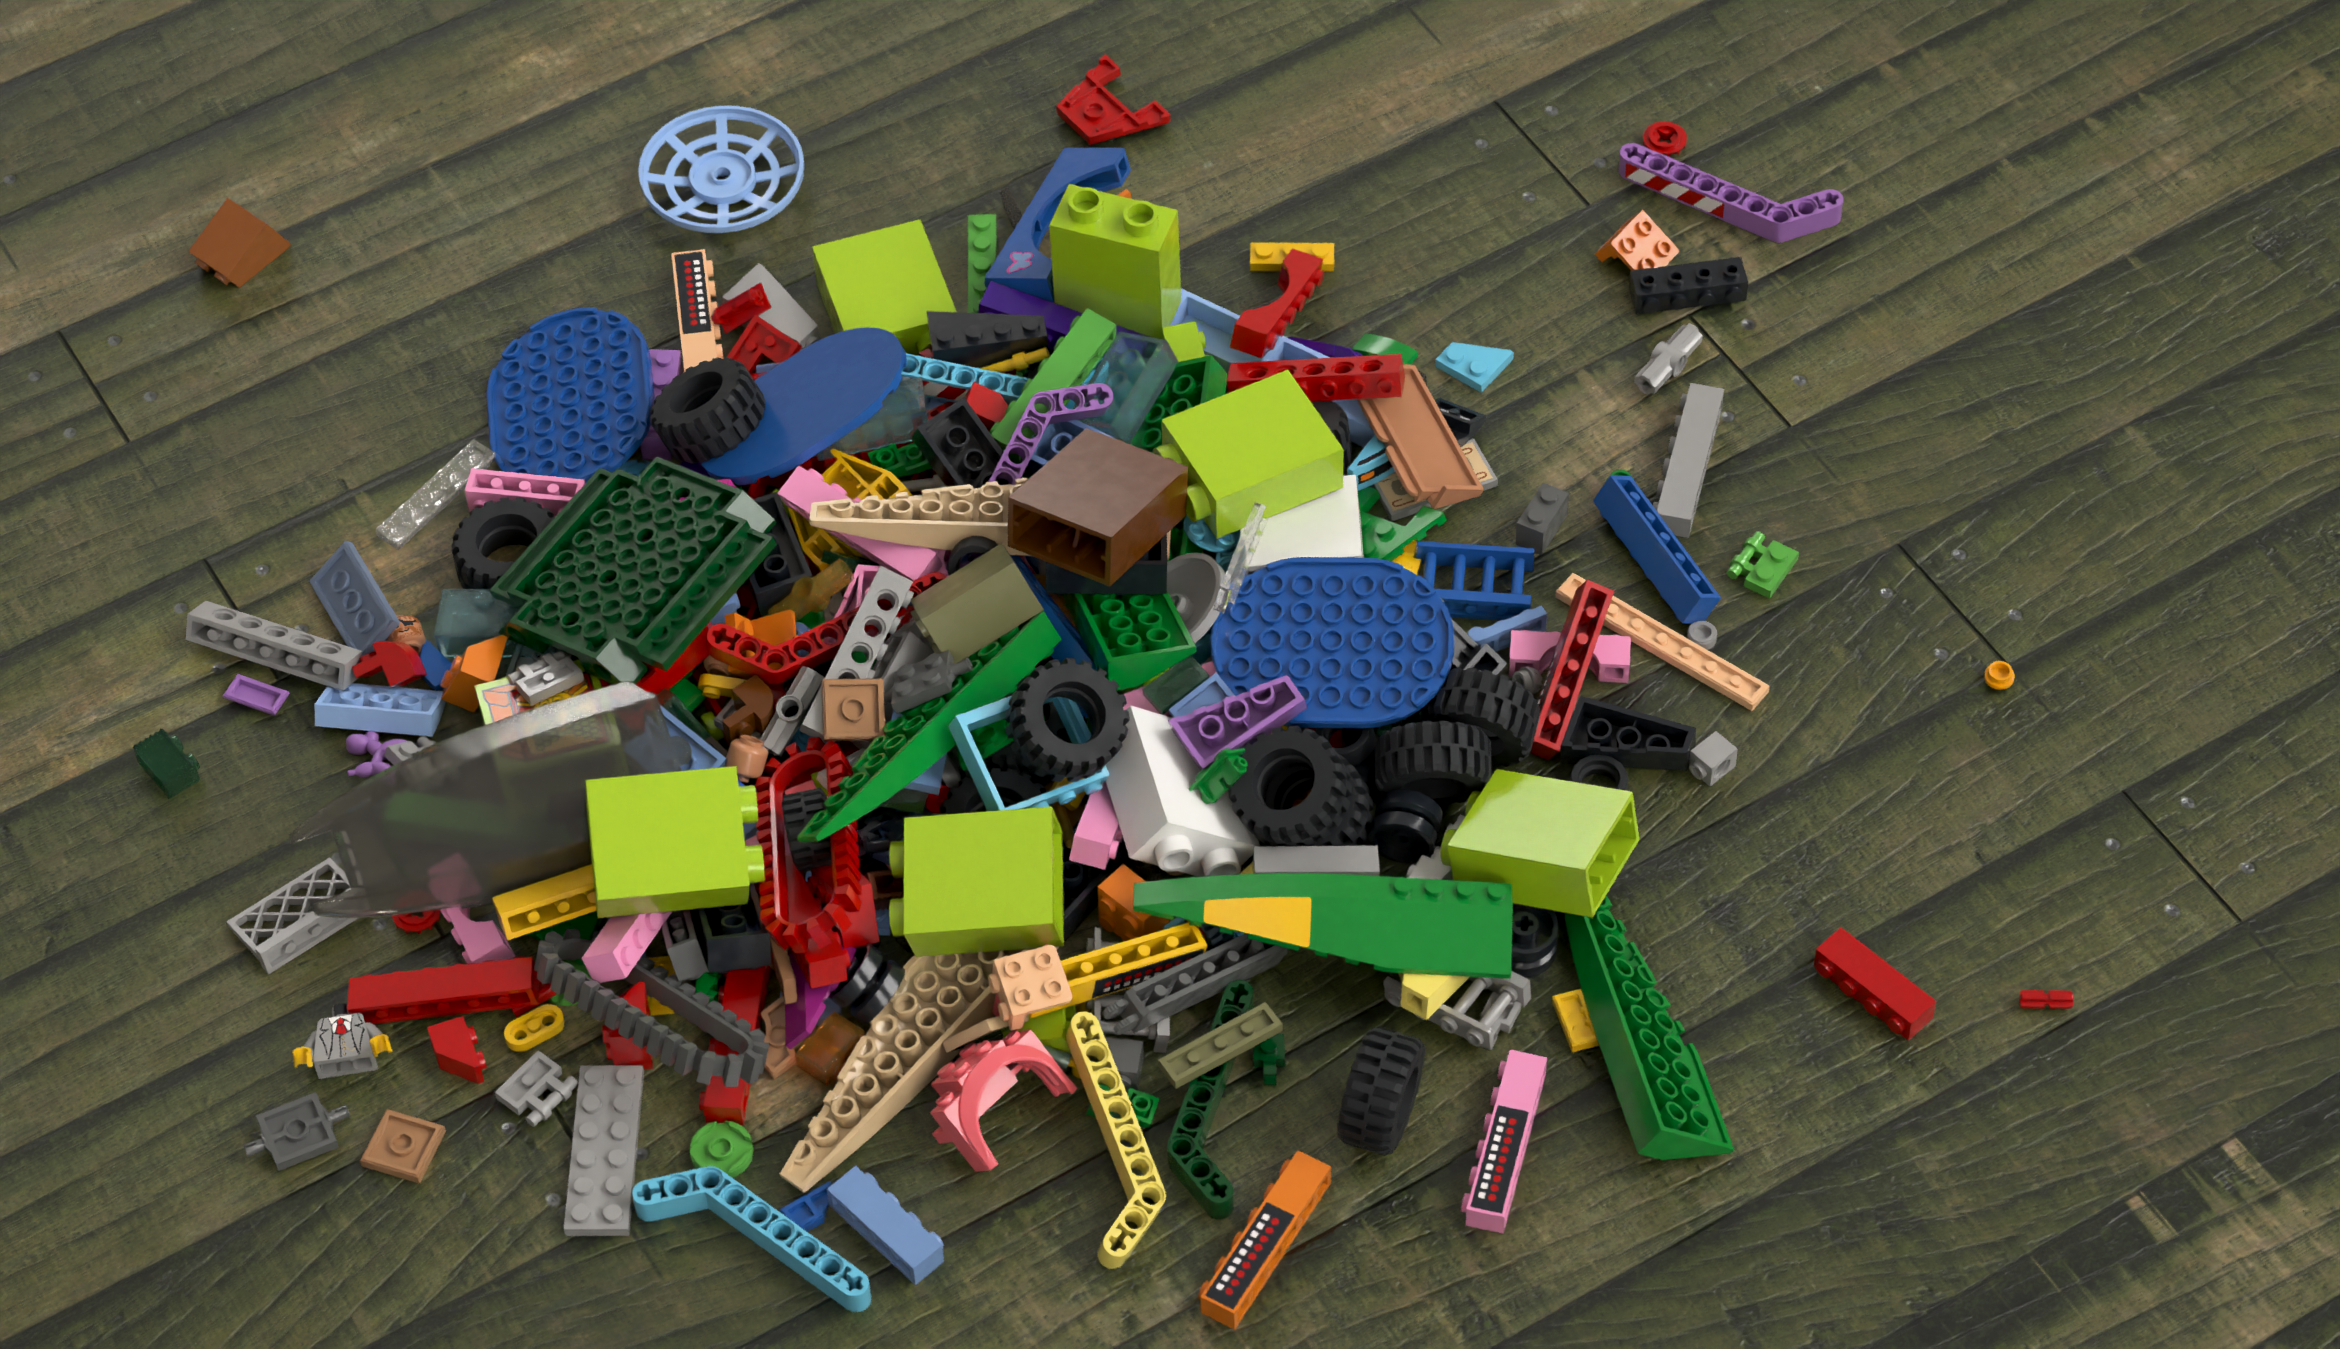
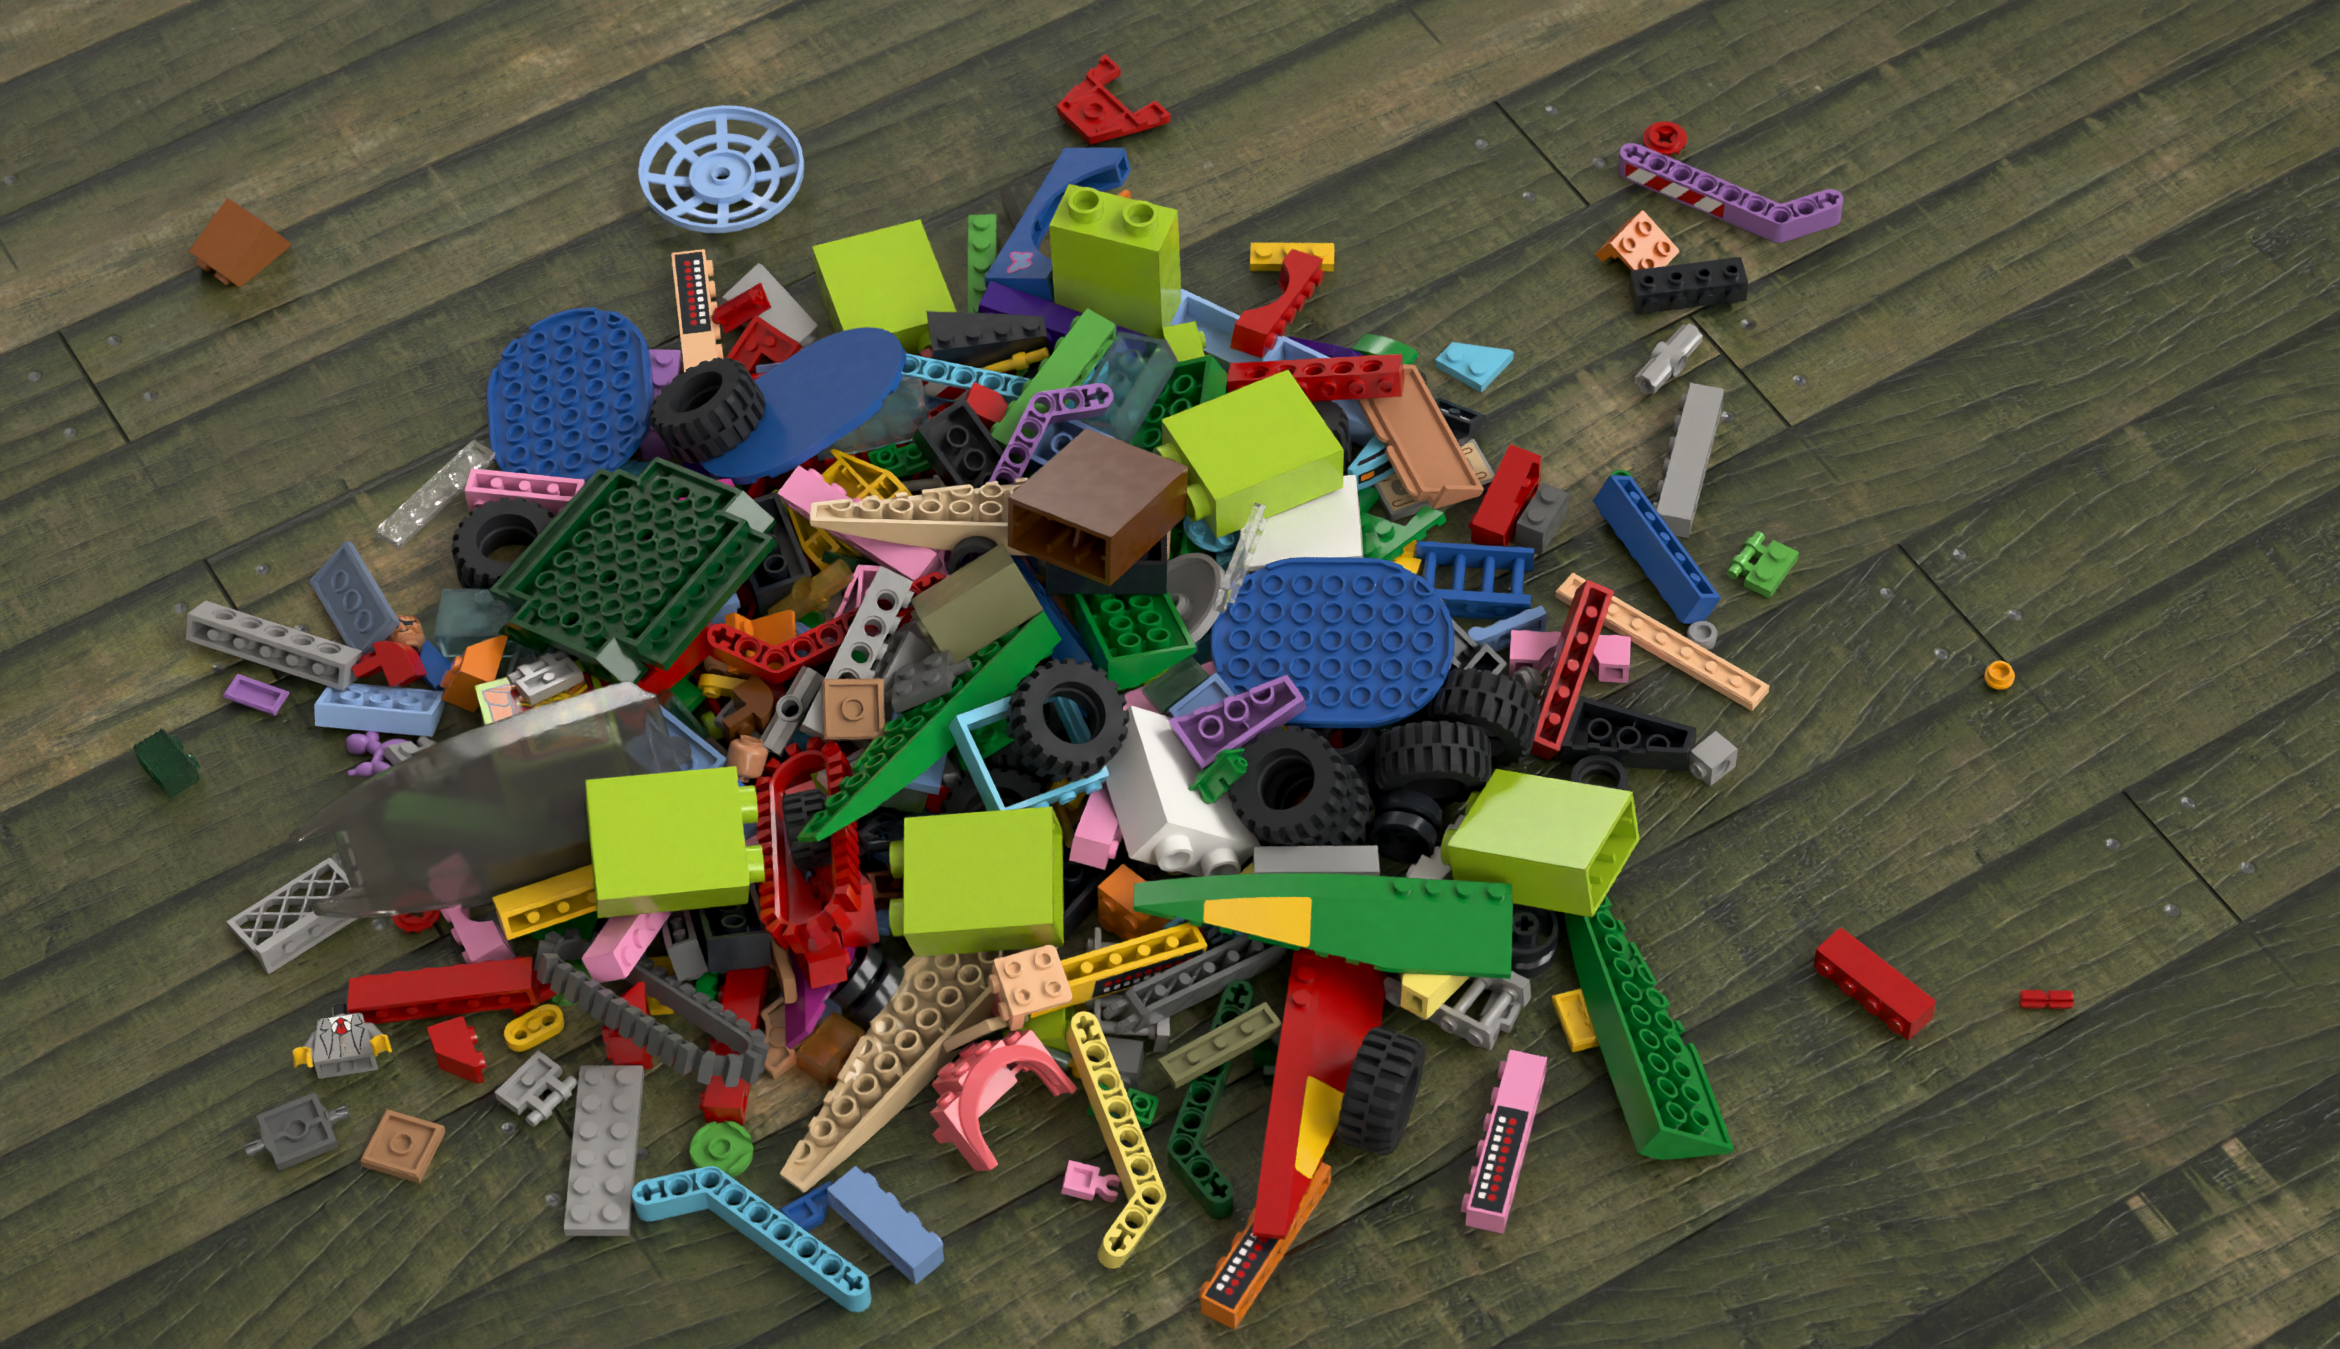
none -> bright pink plate [1061,1160,1120,1202]
none -> red wedge [1252,947,1388,1240]
none -> red wedge [1469,444,1542,547]

